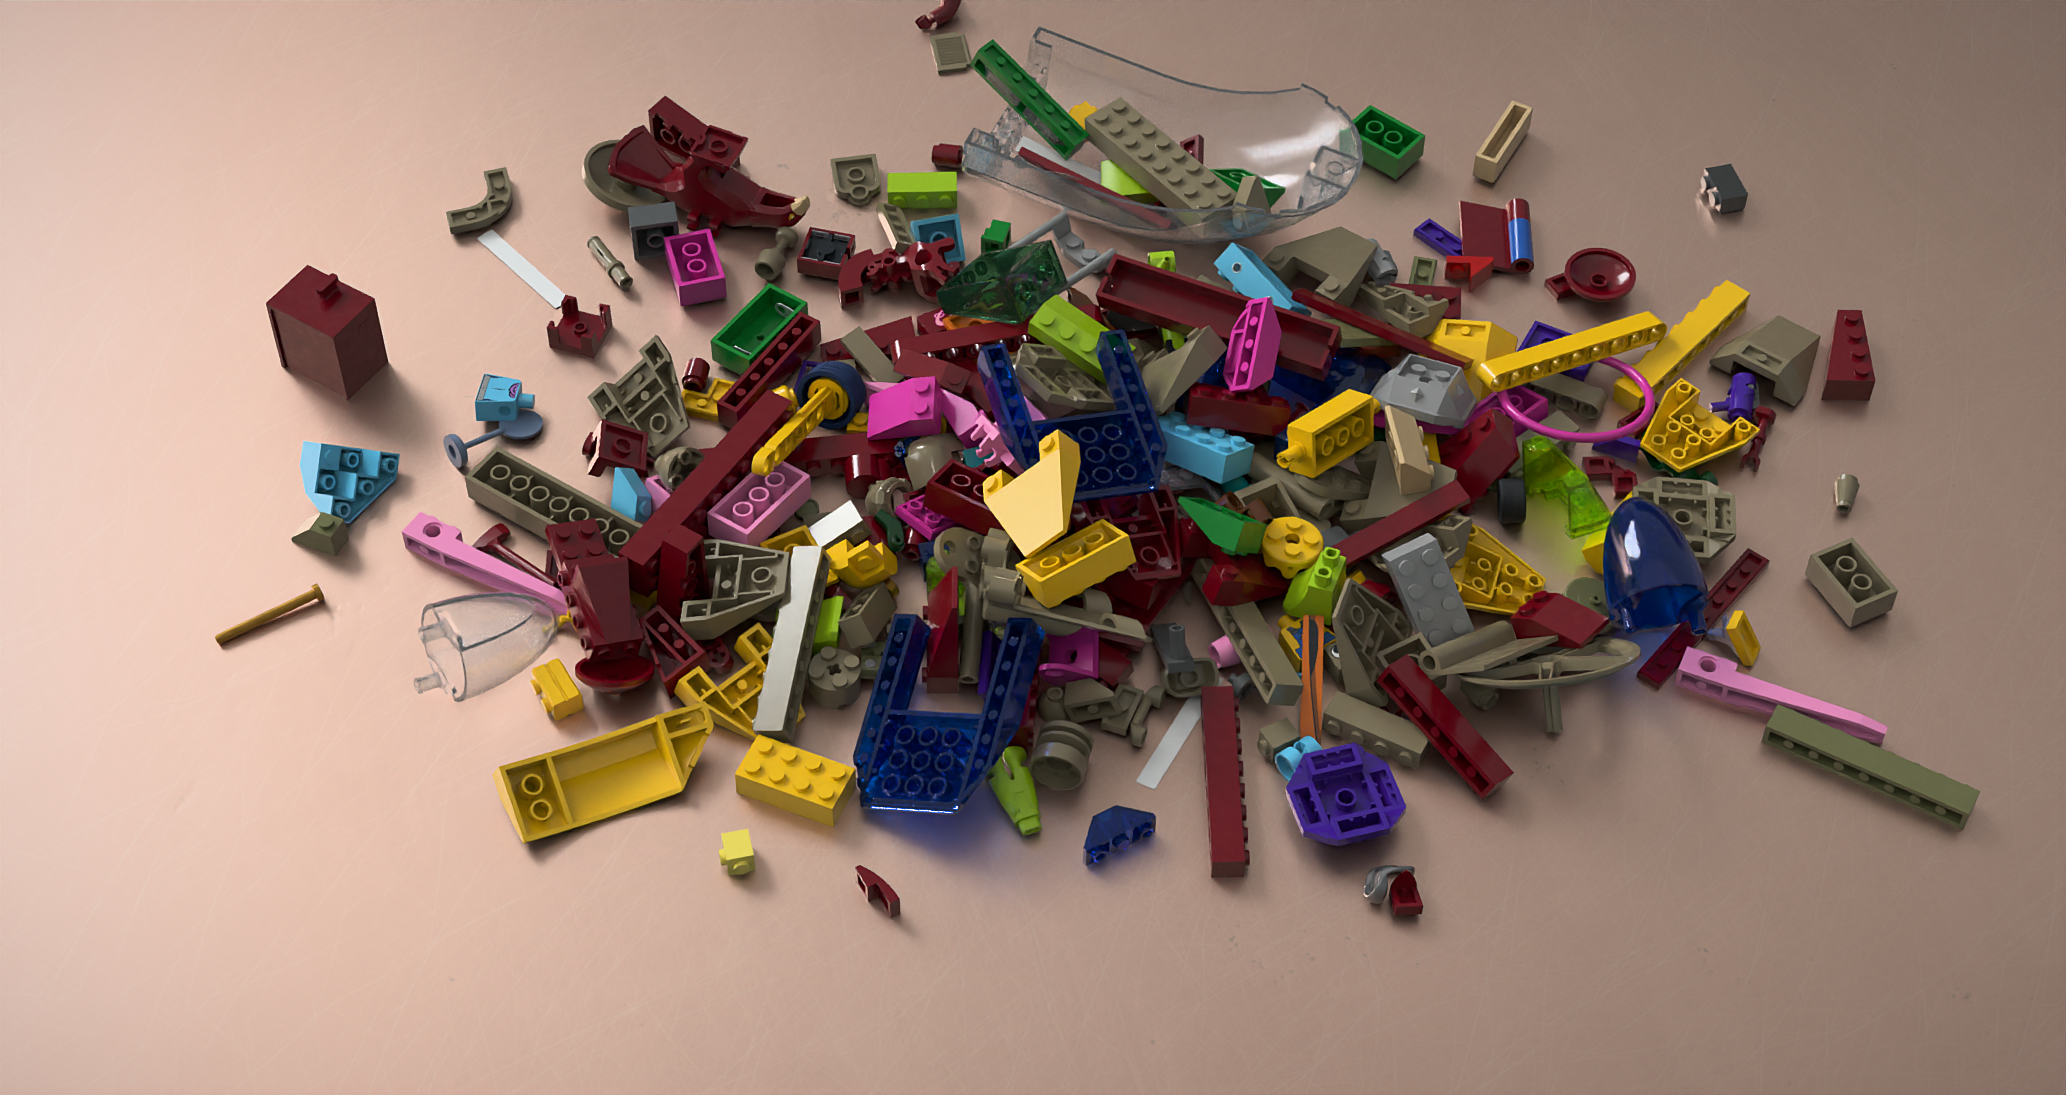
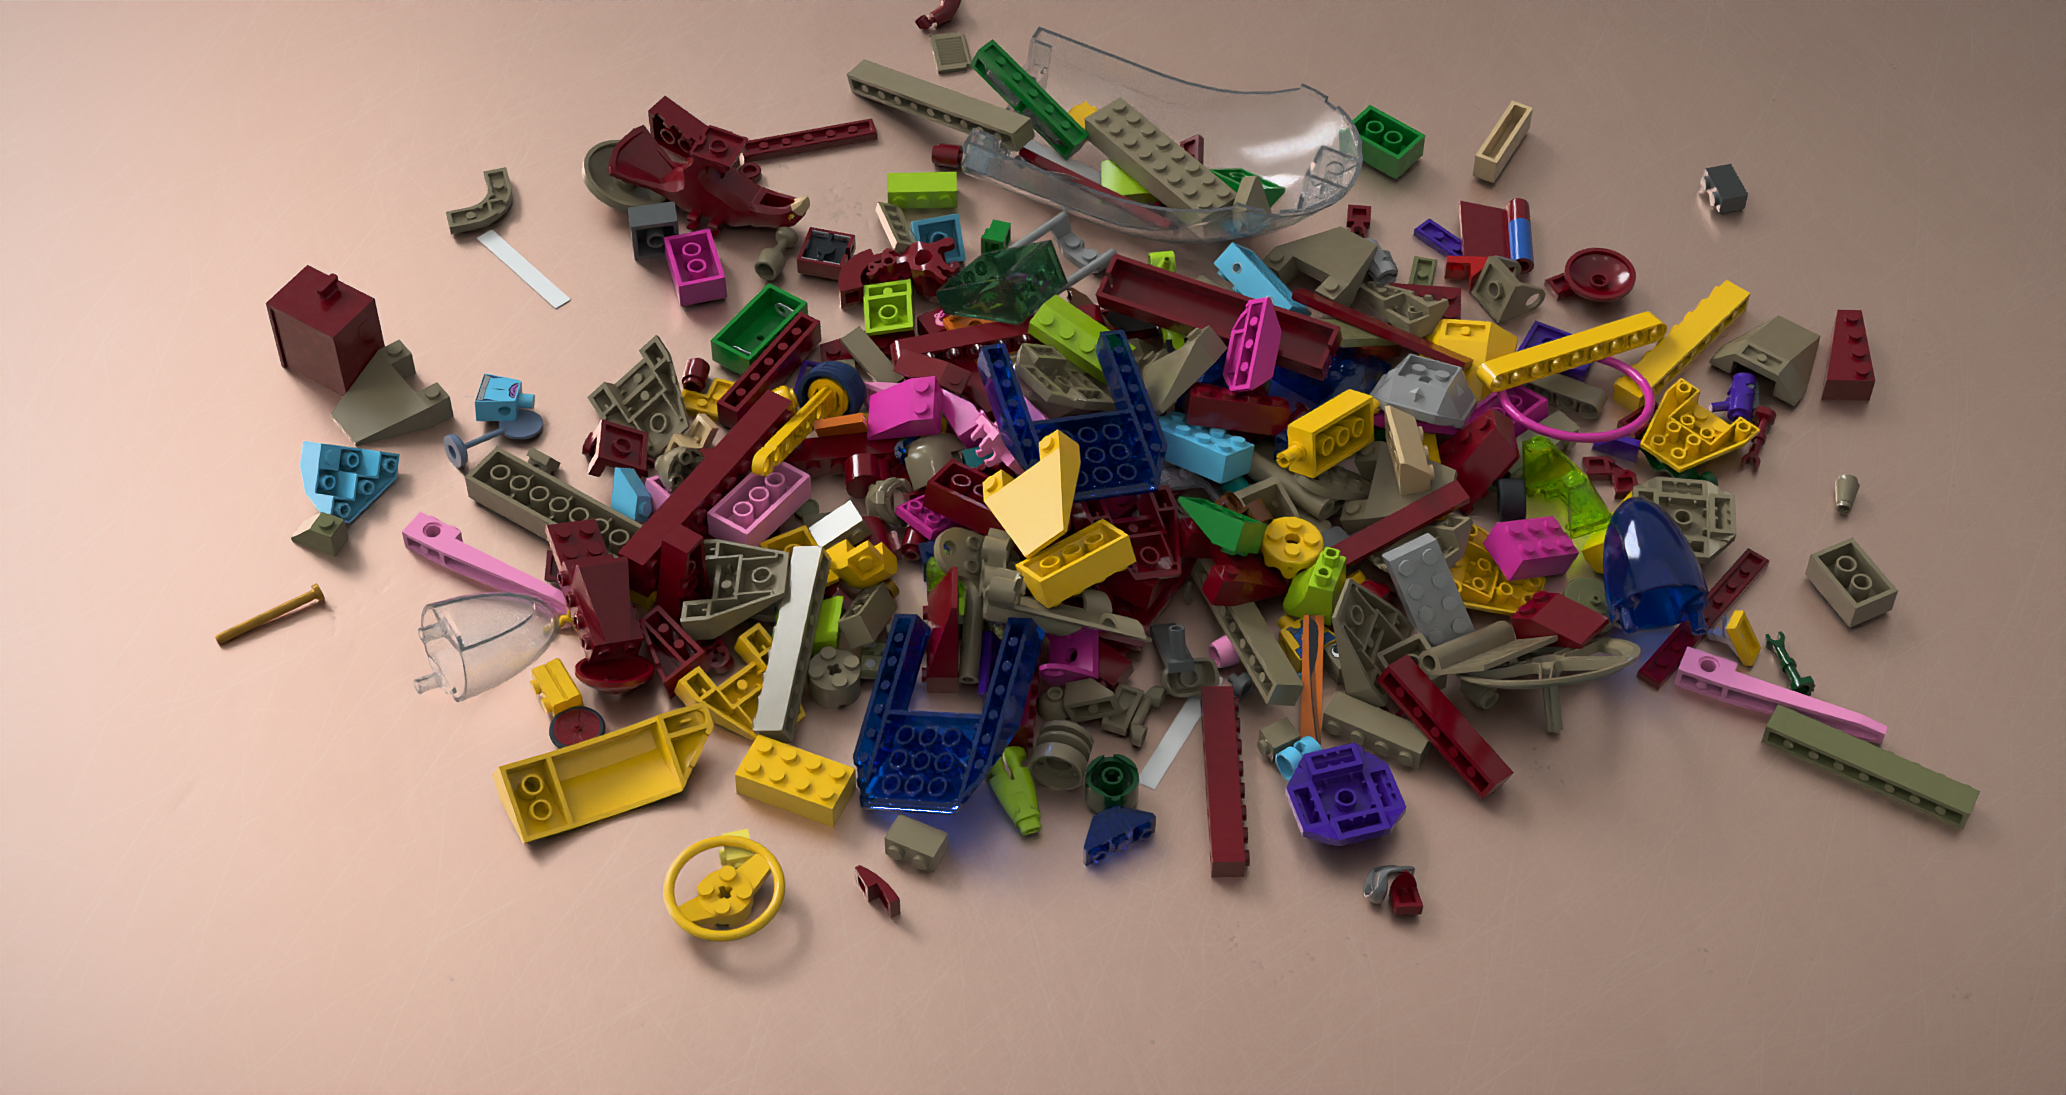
dark red piece [472,523,559,589] -> none
dark red panel [547,295,613,358] -> none
dark tan pin [587,236,633,289] -> none
dark tan plate [830,154,881,206] -> none
dark green arm [873,509,905,552] -> none
none -> dark tan wedge [331,339,454,446]
none -> dark tan tile [527,447,561,474]
none -> dark red wheel [549,706,605,749]
none -> yellow piece [663,835,785,942]
none -> tan brick [664,413,719,454]
none -> dark red tile [738,163,762,183]
none -> dark red tile [741,118,878,163]
none -> orange tile [814,413,868,437]
none -> dark tan brick [847,59,1035,152]
none -> lime slope [863,279,915,336]
none -> dark tan brick [884,814,948,873]
none -> dark green brick [1085,754,1139,819]
none -> dark red plate [1346,204,1371,238]
none -> dark tan hose [1472,255,1546,323]
none -> dark pink brick [1483,516,1579,581]
none -> dark green piece [1764,631,1815,696]

